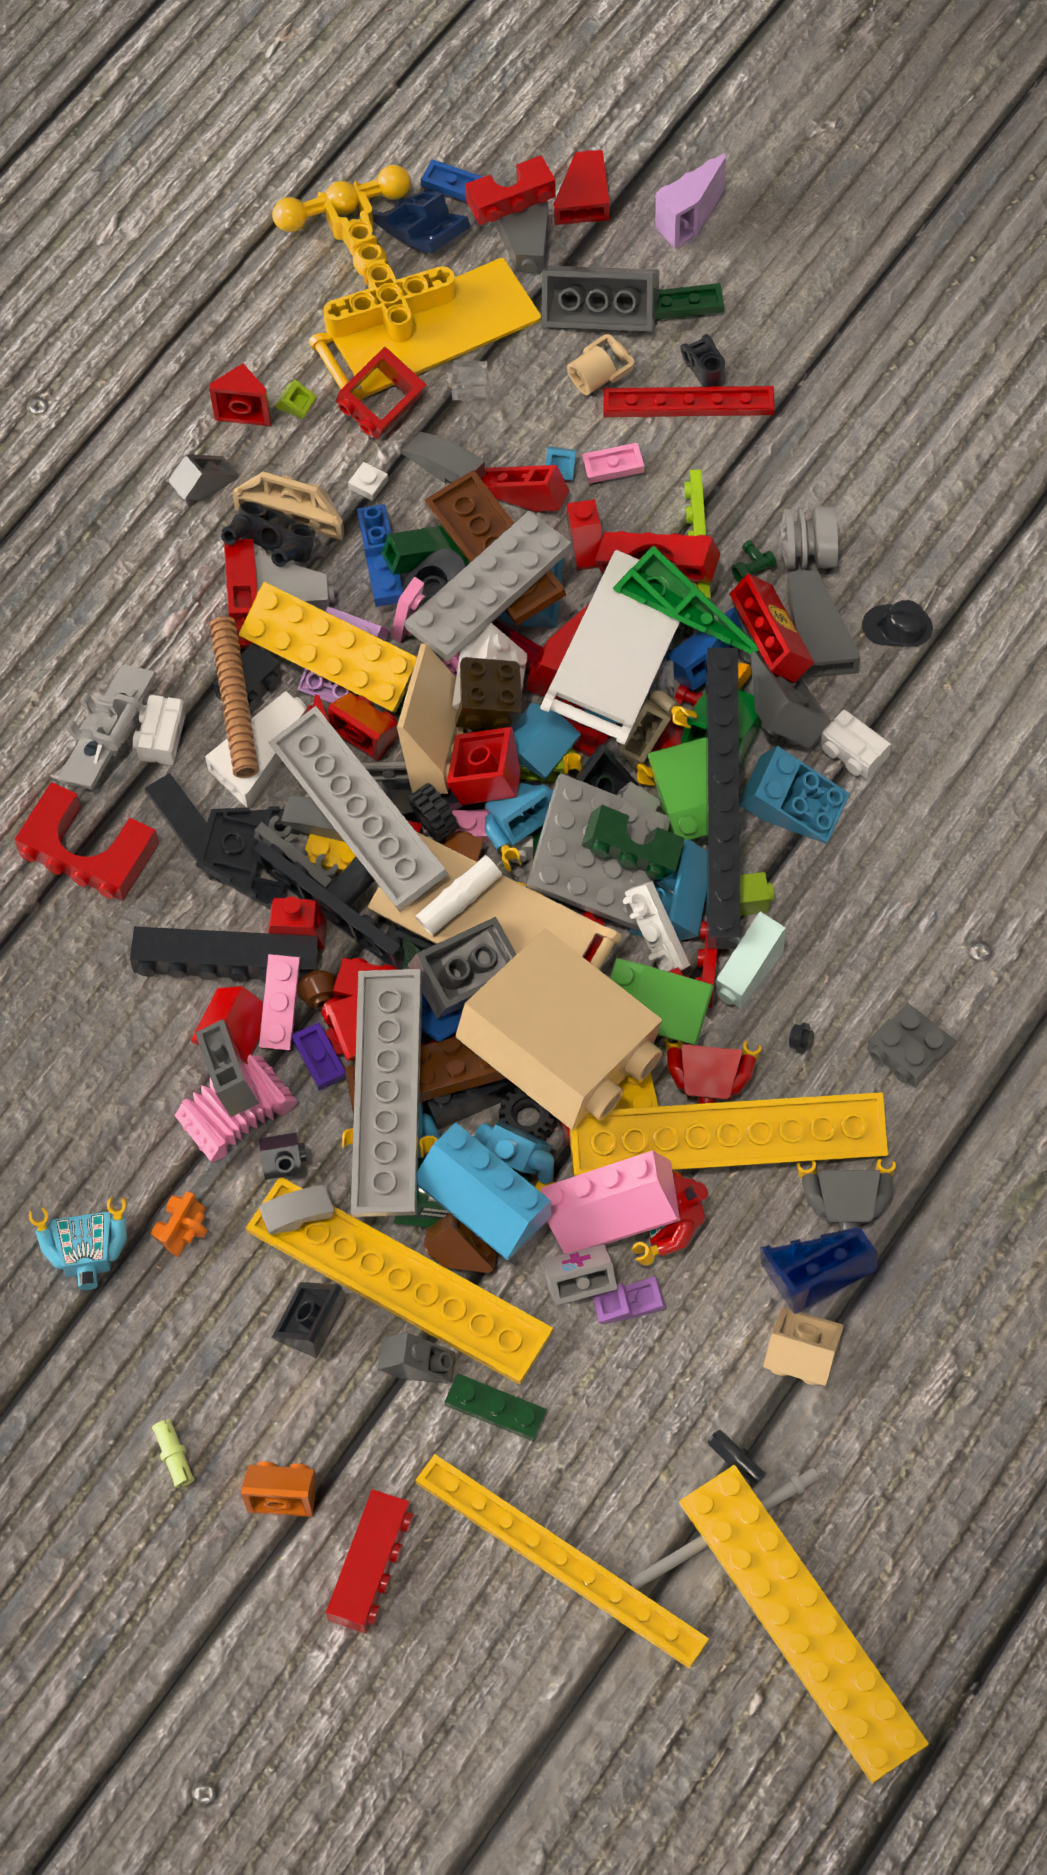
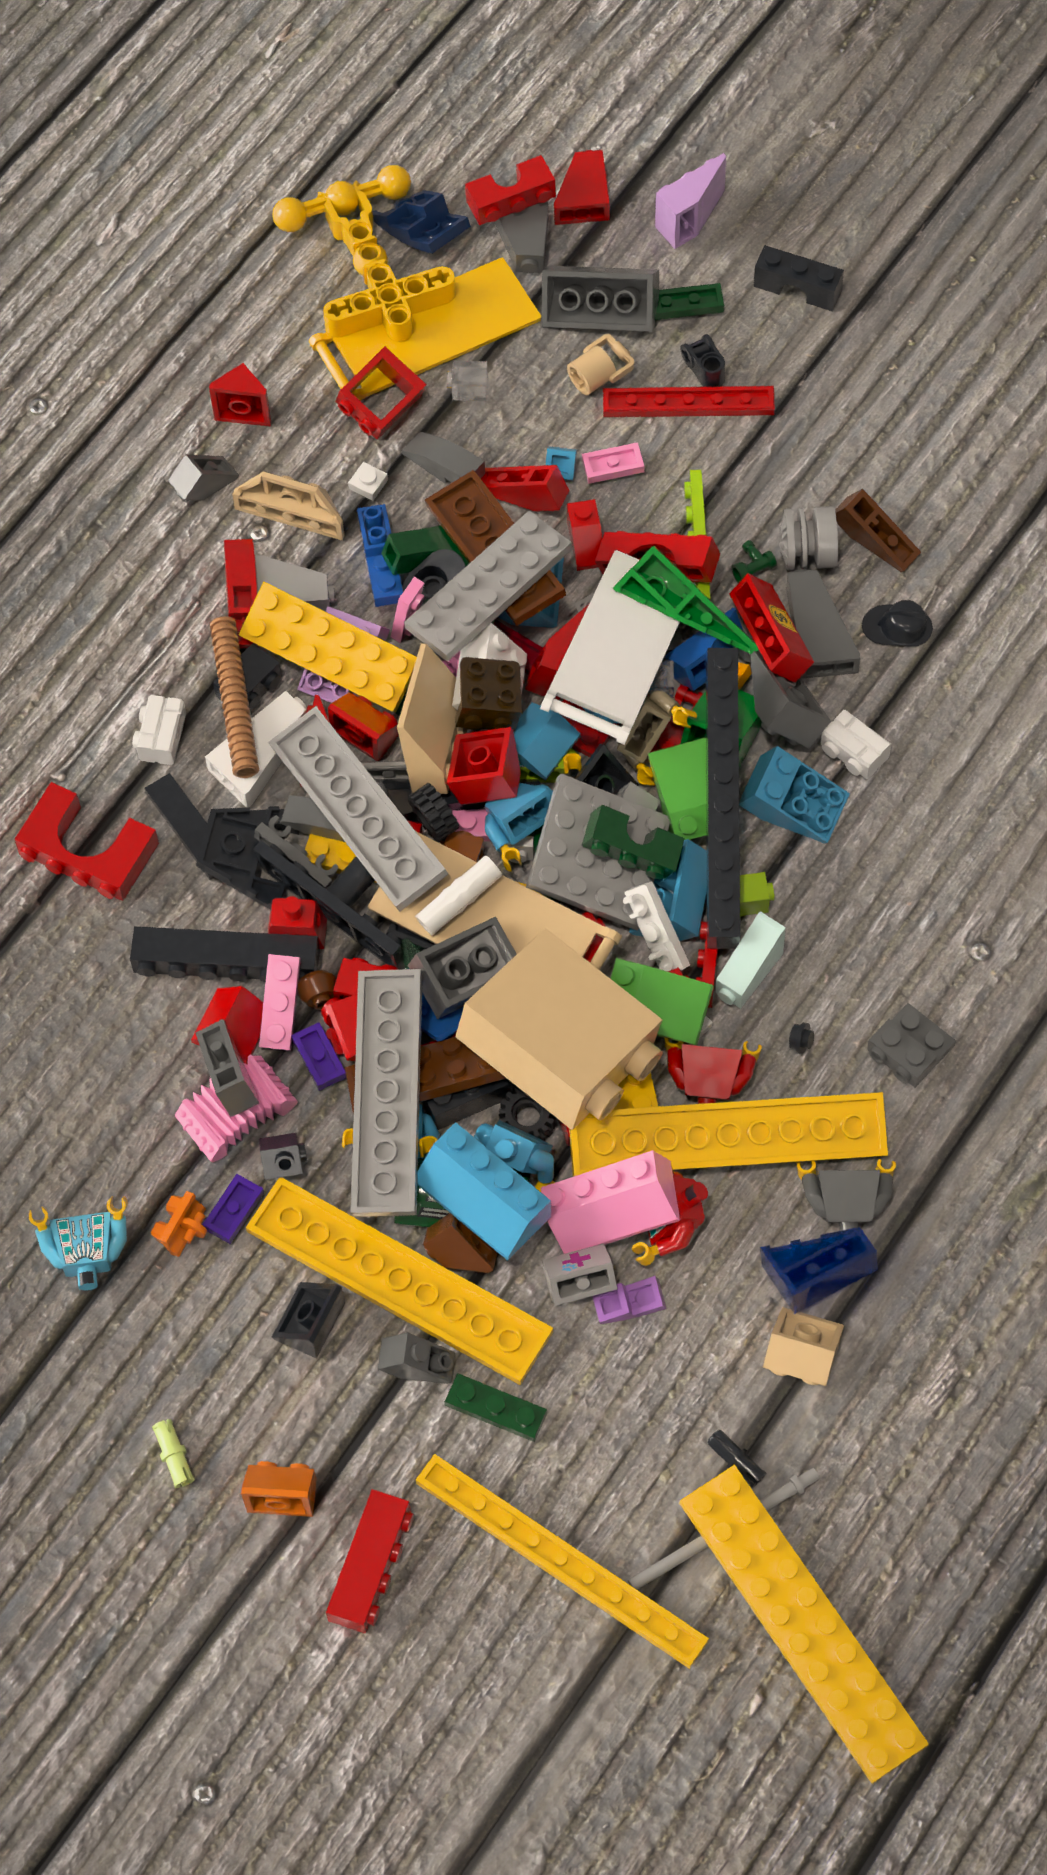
light grey piece [57,665,157,790] -> none
black piece [221,502,315,567] -> none
light grey slope [259,1185,334,1235] -> none
lime slope [275,379,317,419] -> none
blue plate [420,159,482,202] -> none
none -> dark purple plate [202,1174,264,1244]
none -> black arch [754,245,844,312]
none -> reddish brown slope [835,489,921,573]

